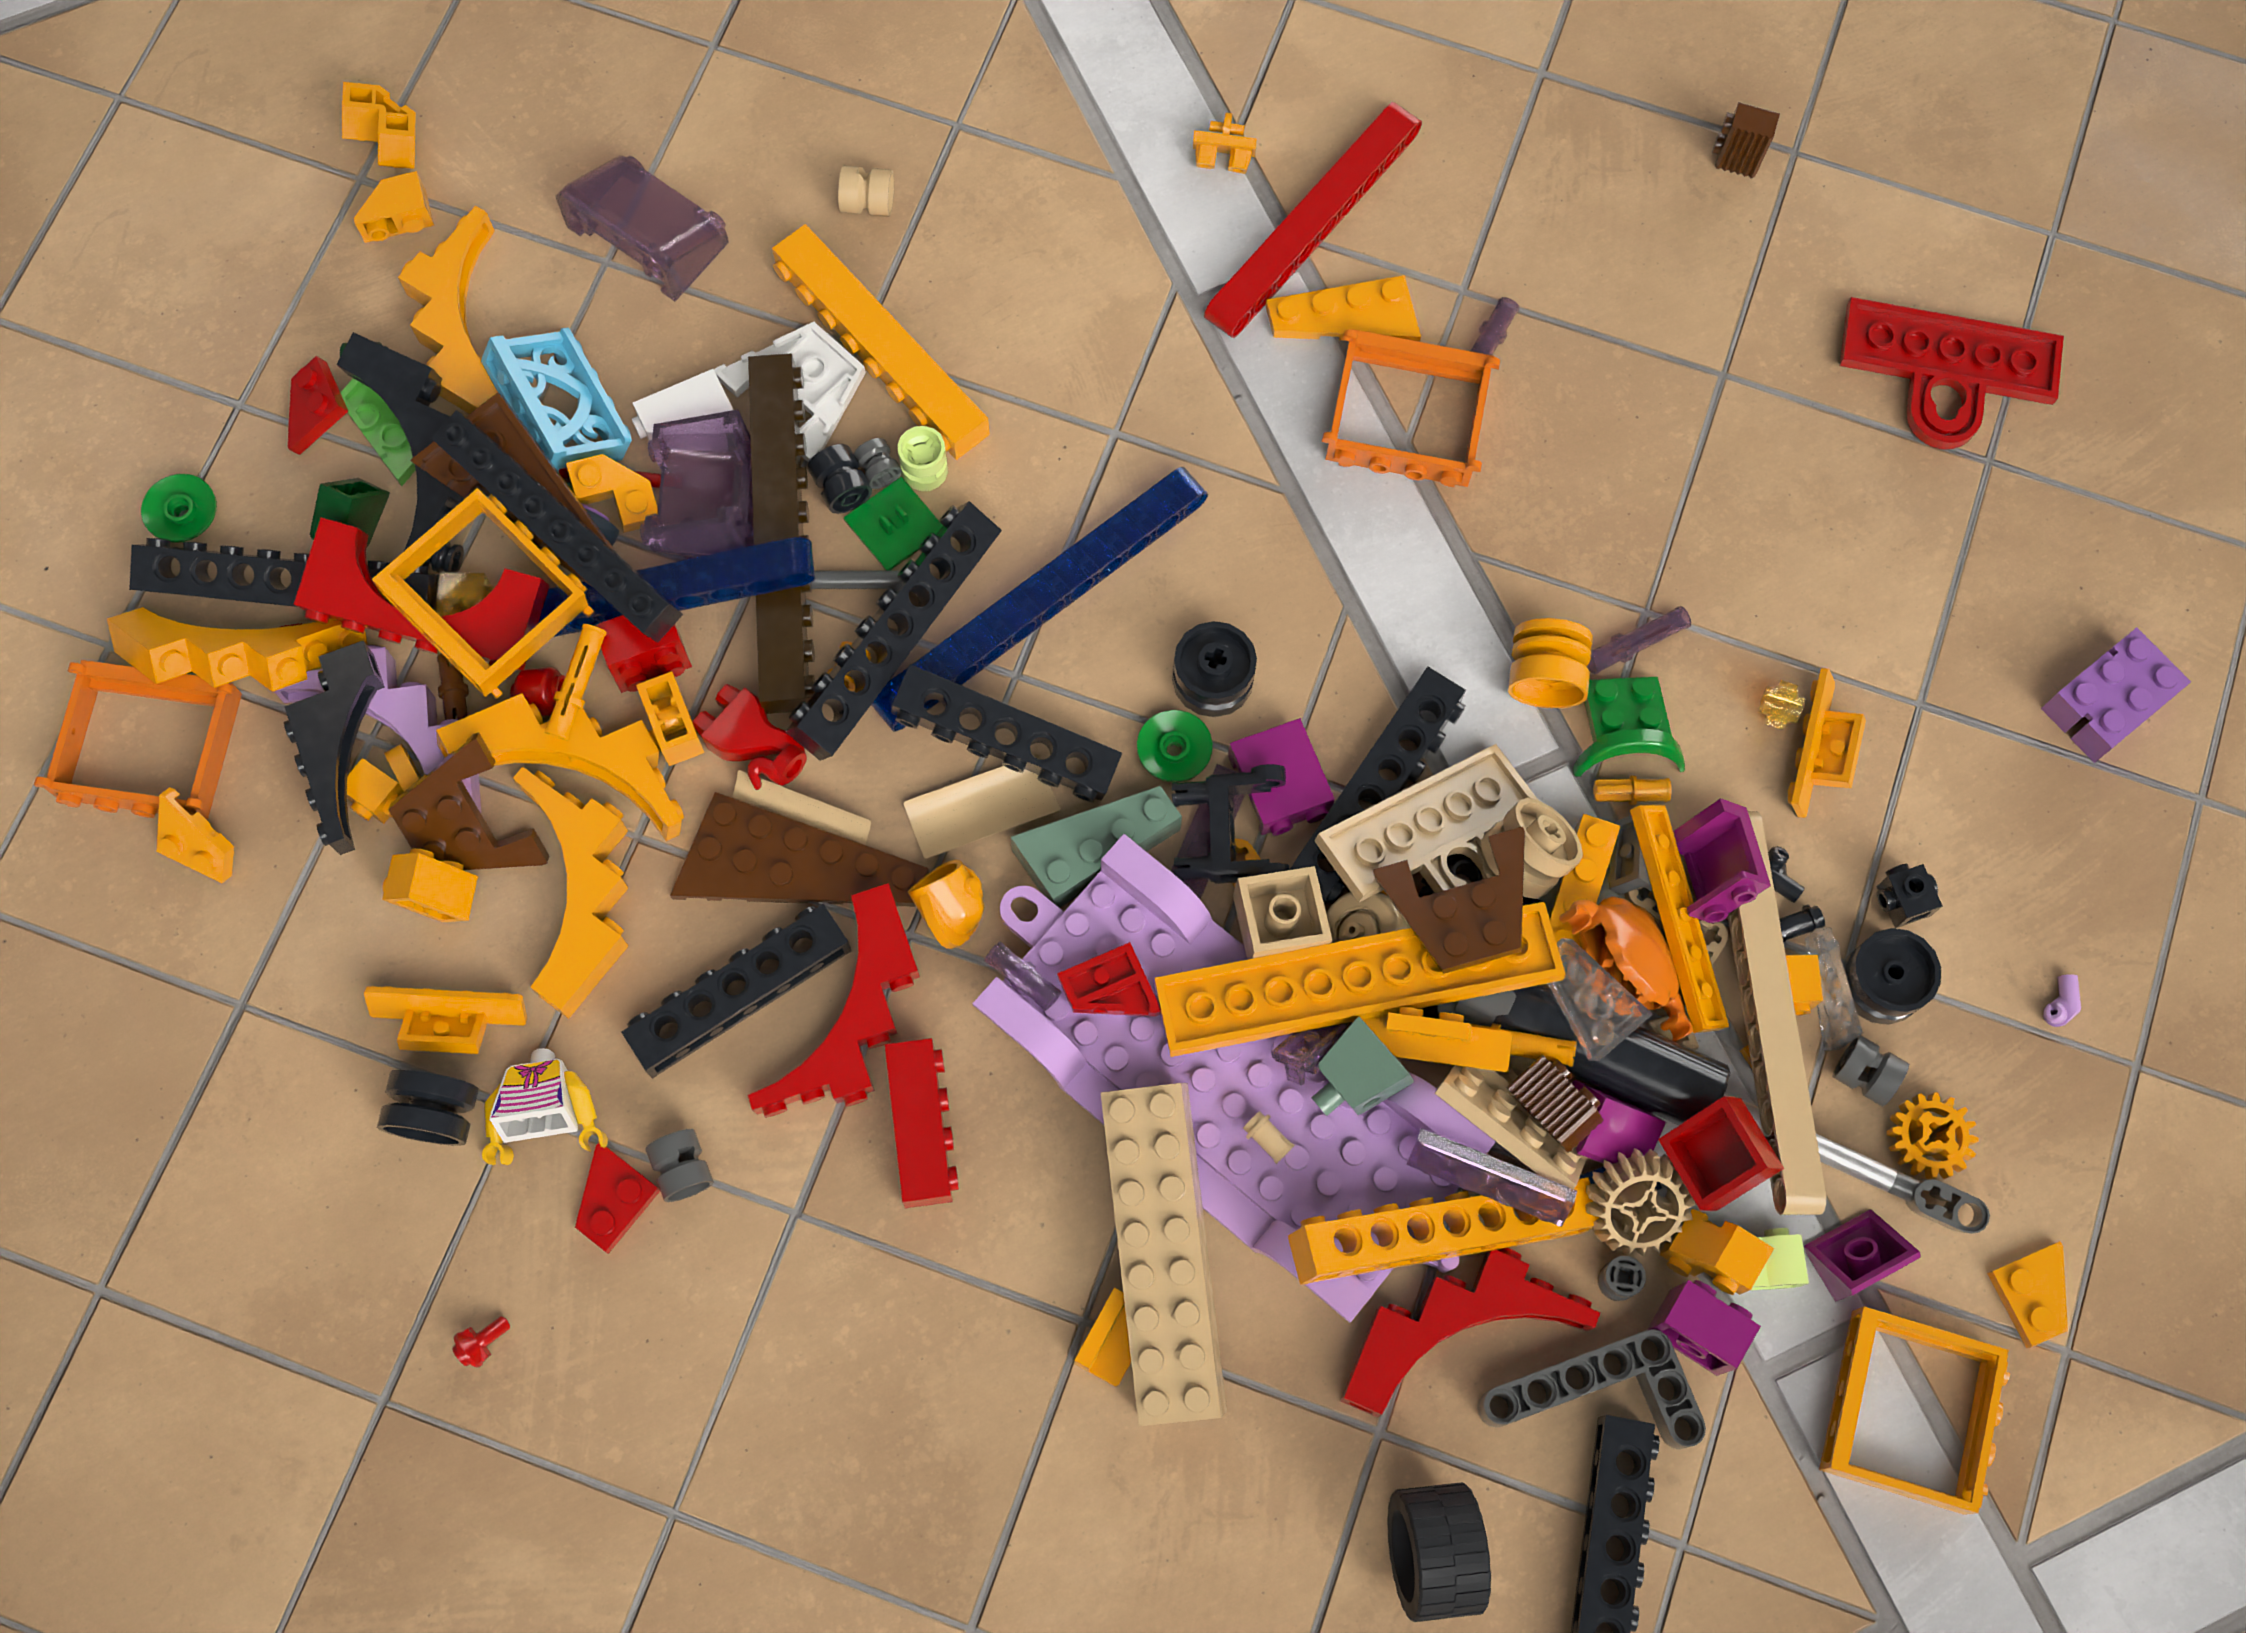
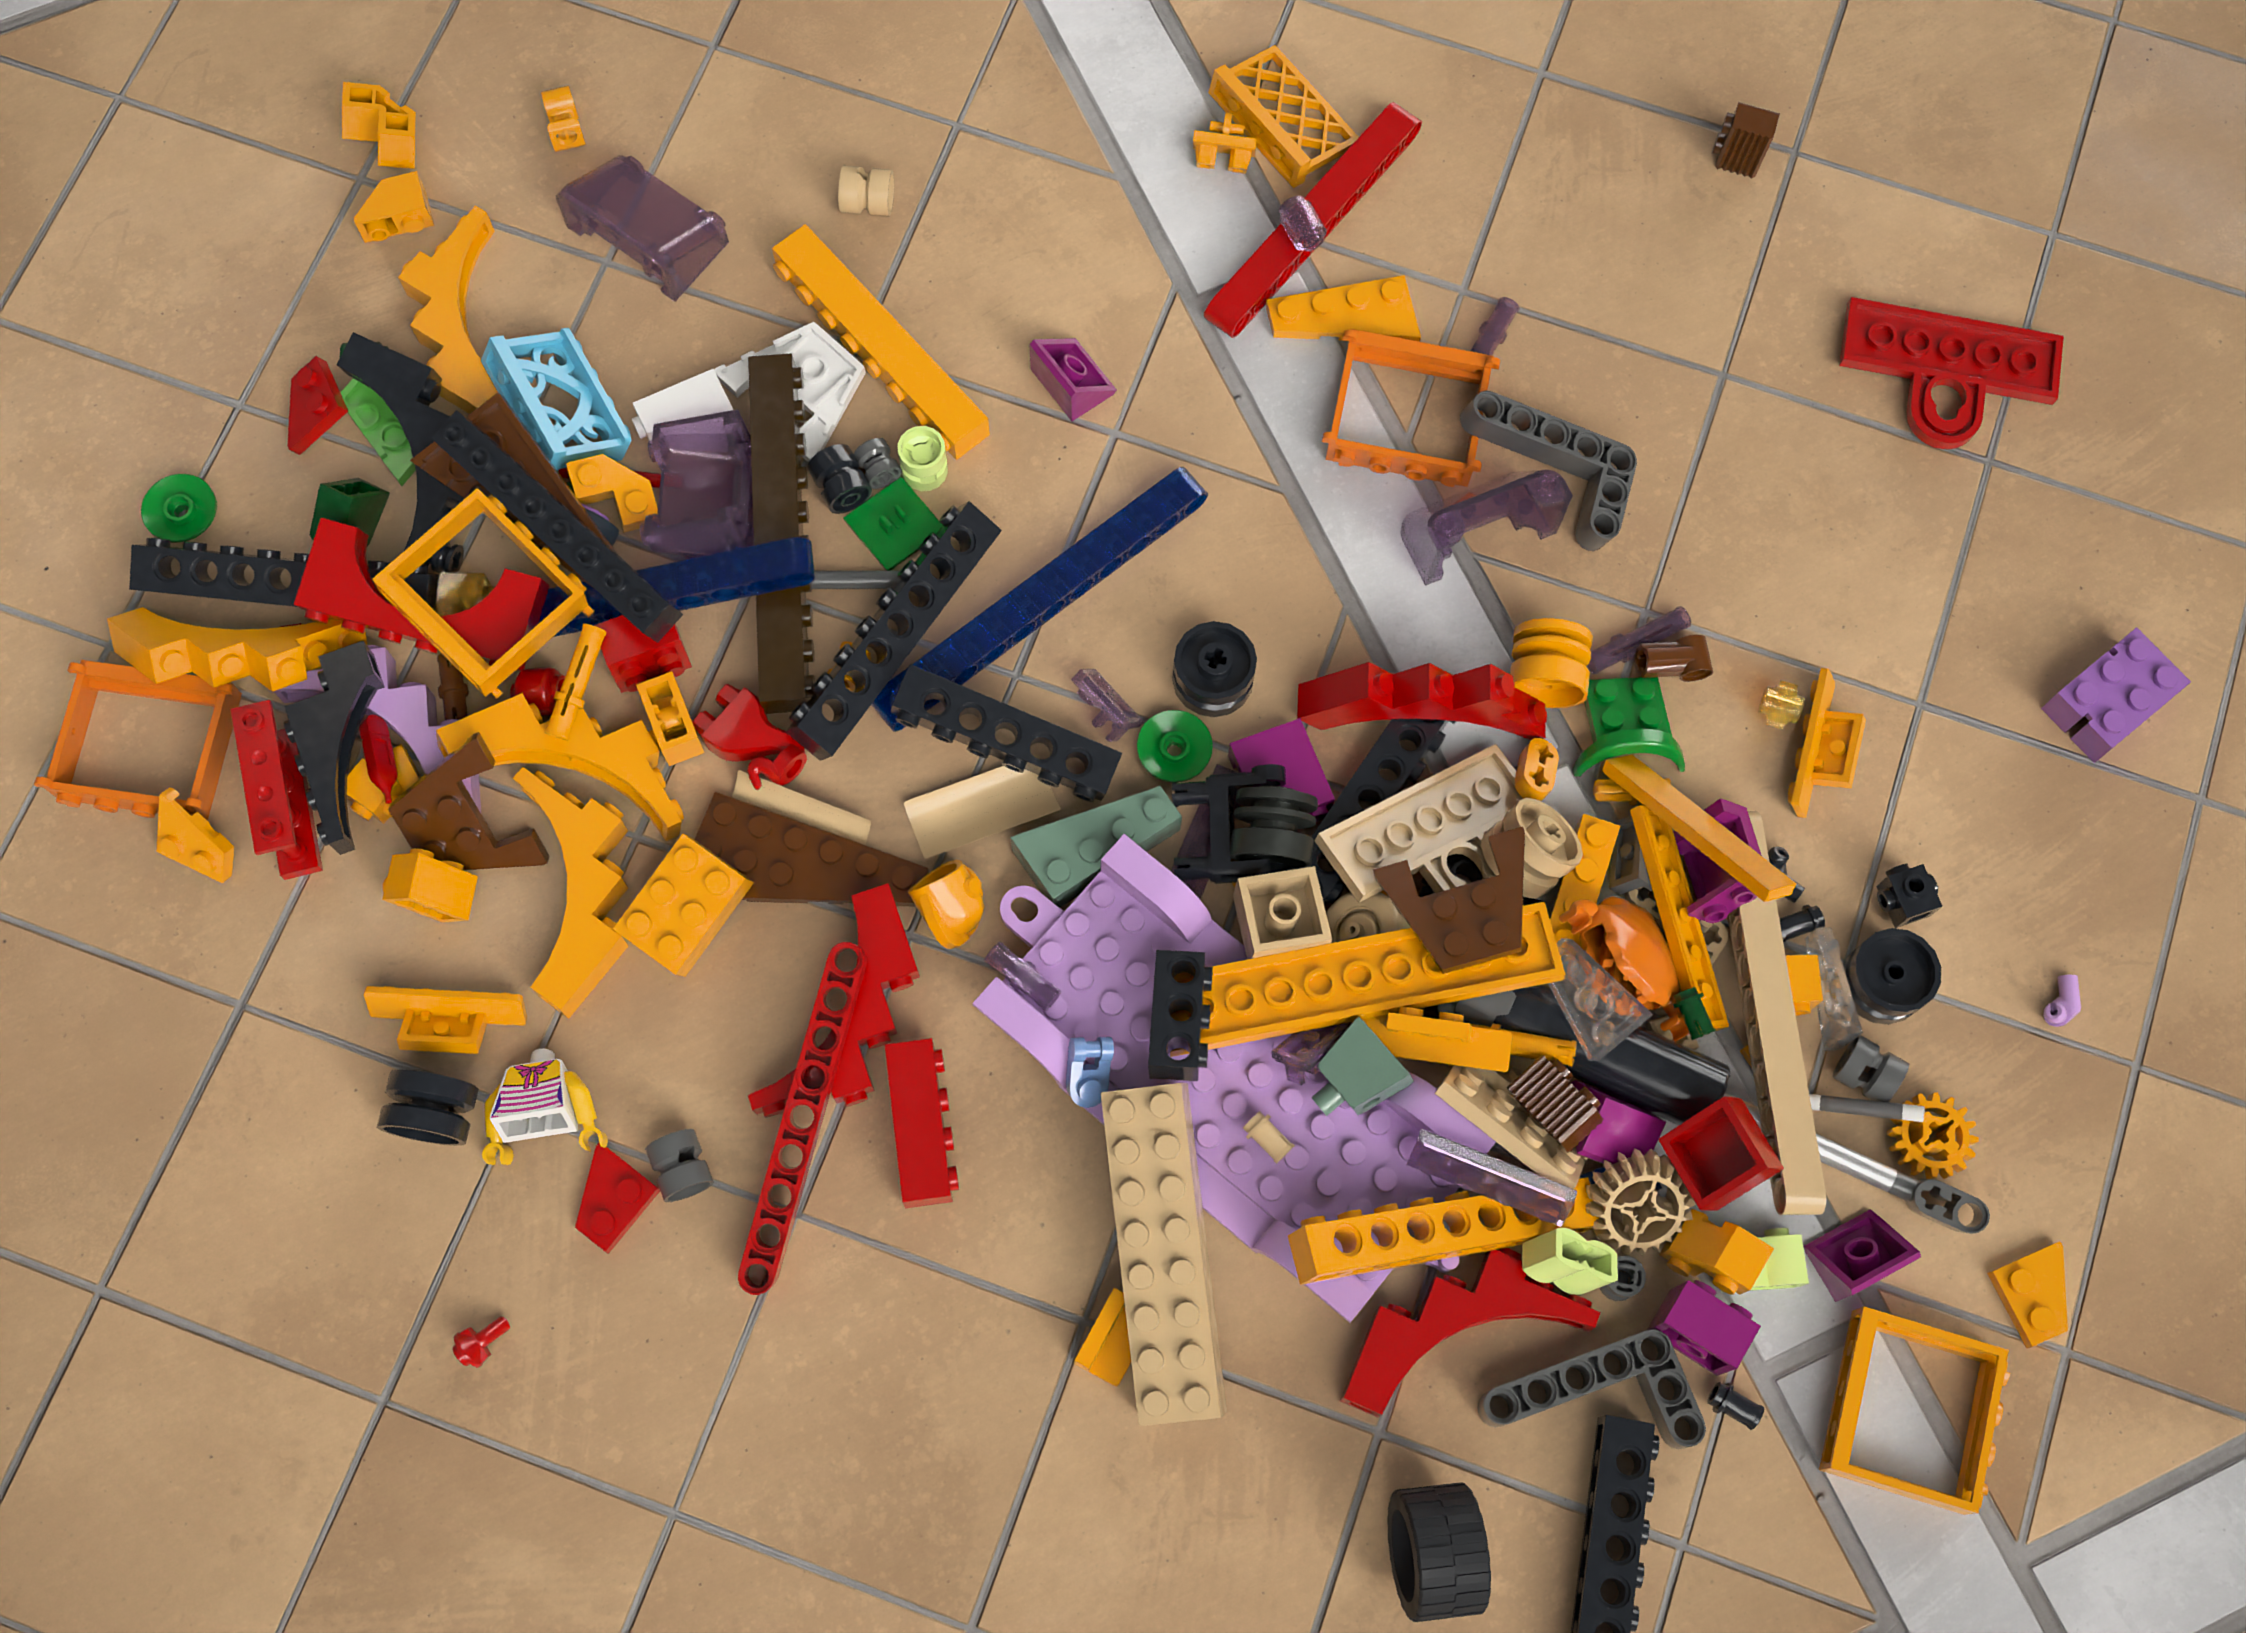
black brick [621,904,852,1079] -> none
red wing [1057,942,1161,1016] -> none
none -> red fence [230,700,323,880]
none -> red piece [359,714,398,804]
none -> light orange leg [541,85,586,152]
none -> light orange brick [613,834,754,977]
none -> red beam [738,942,867,1295]
none -> magenta slope [1029,338,1117,421]
none -> medium blue plate [1066,1037,1114,1108]
none -> plate [1071,669,1144,742]
none -> black brick [1148,950,1213,1081]
none -> light orange fence [1208,45,1359,188]
none -> pearl dark grey wheel [1229,786,1318,868]
none -> brick [1279,195,1327,251]
none -> red arch [1297,662,1547,740]
none -> clear purple windscreen [1400,469,1573,586]
none -> dark grey beam [1460,391,1637,551]
none -> light orange beam [1515,738,1559,801]
none -> yellowish green brick [1522,1228,1618,1295]
none -> light orange tile [1602,754,1796,902]
none -> reddish brown piece [1634,634,1714,682]
none -> dark green pin [1673,987,1716,1040]
none -> black pin [1707,1382,1764,1430]
none -> flat silver bar [1809,1094,1925,1122]

